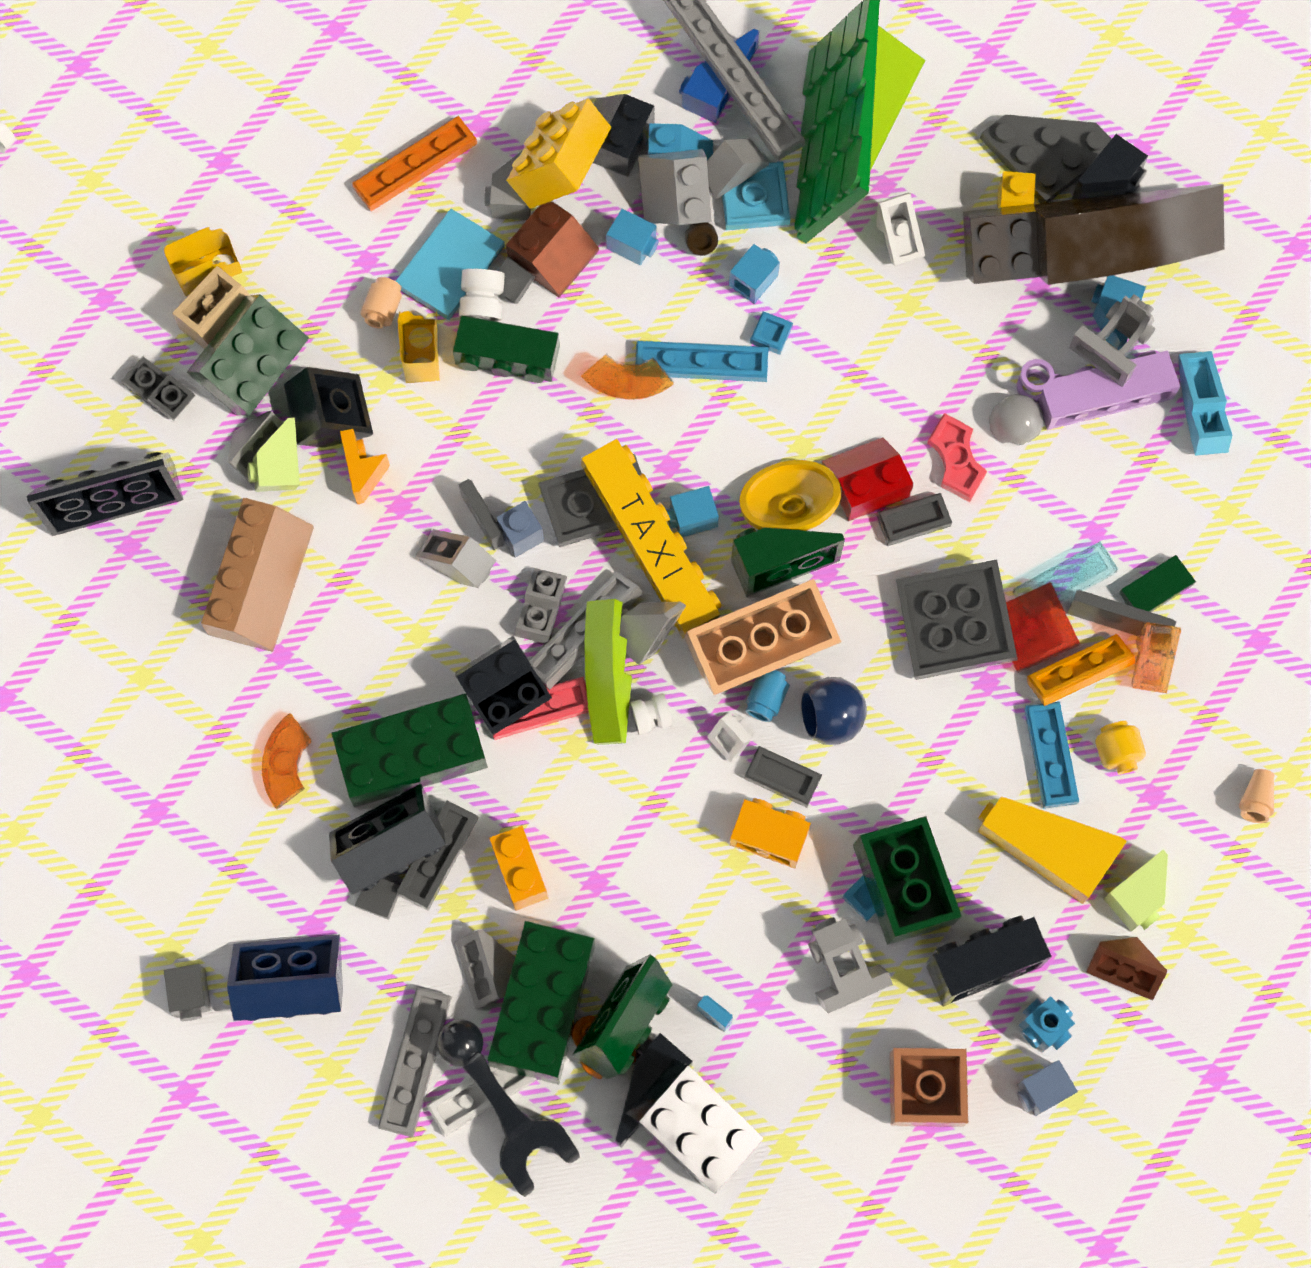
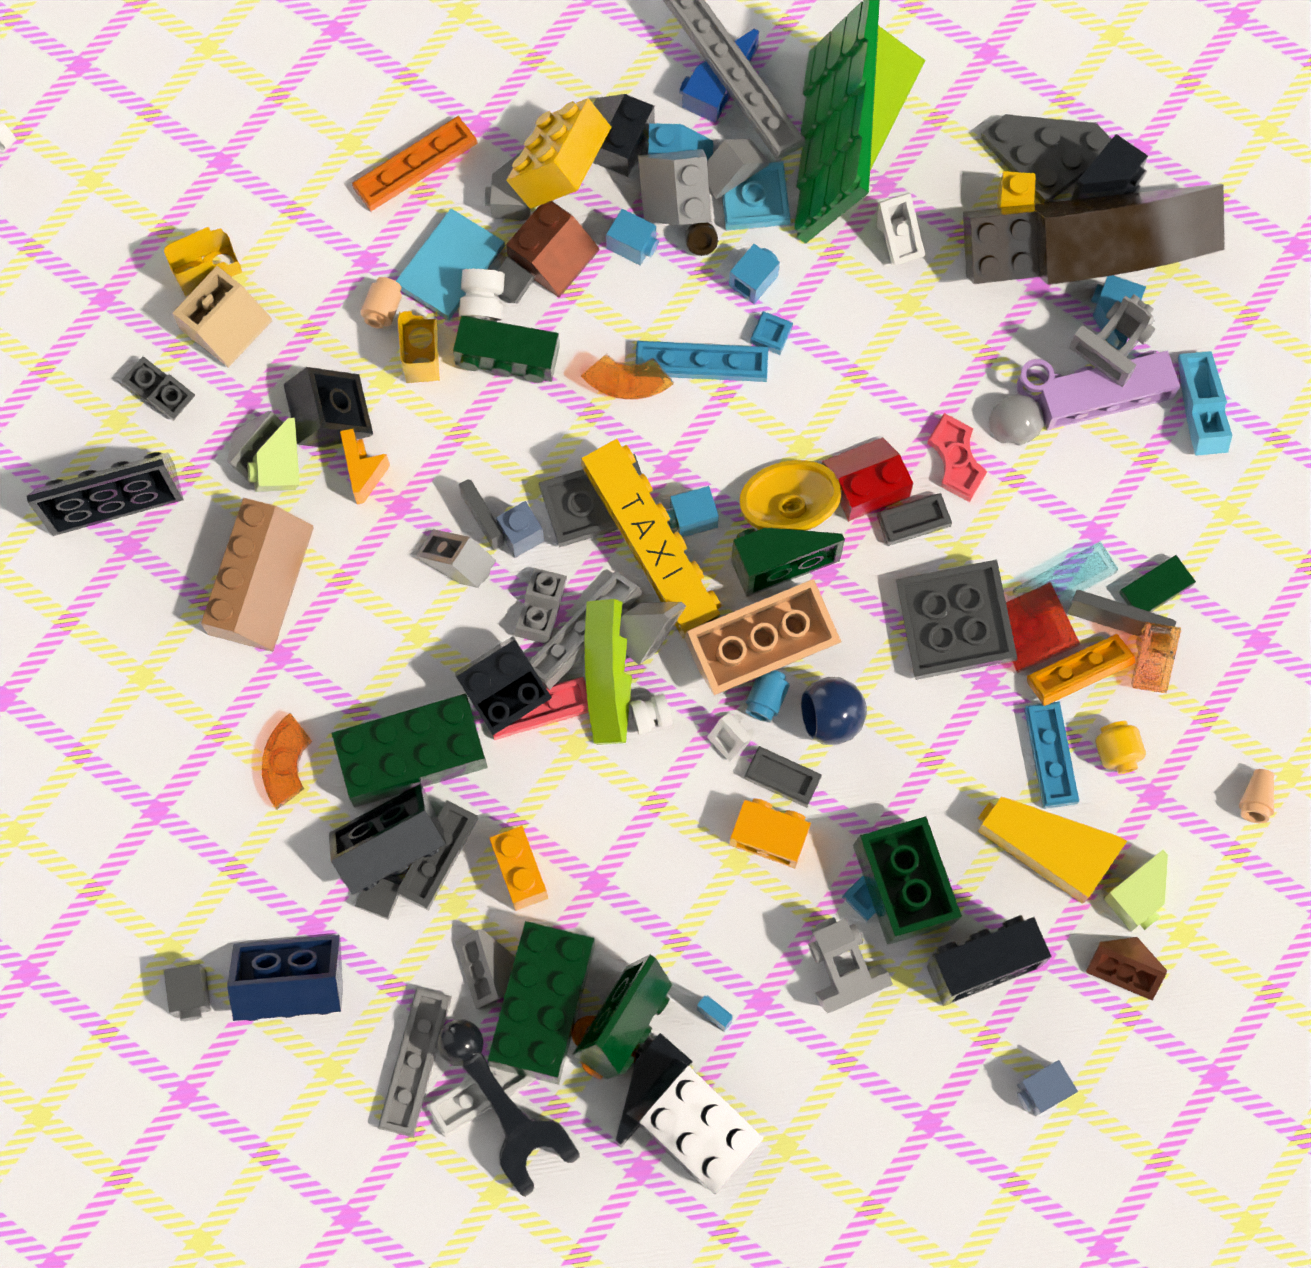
brick [186,294,309,415] -> none
nougat brick [890,1048,968,1127] -> none
dark azure brick [1018,996,1076,1053] -> none

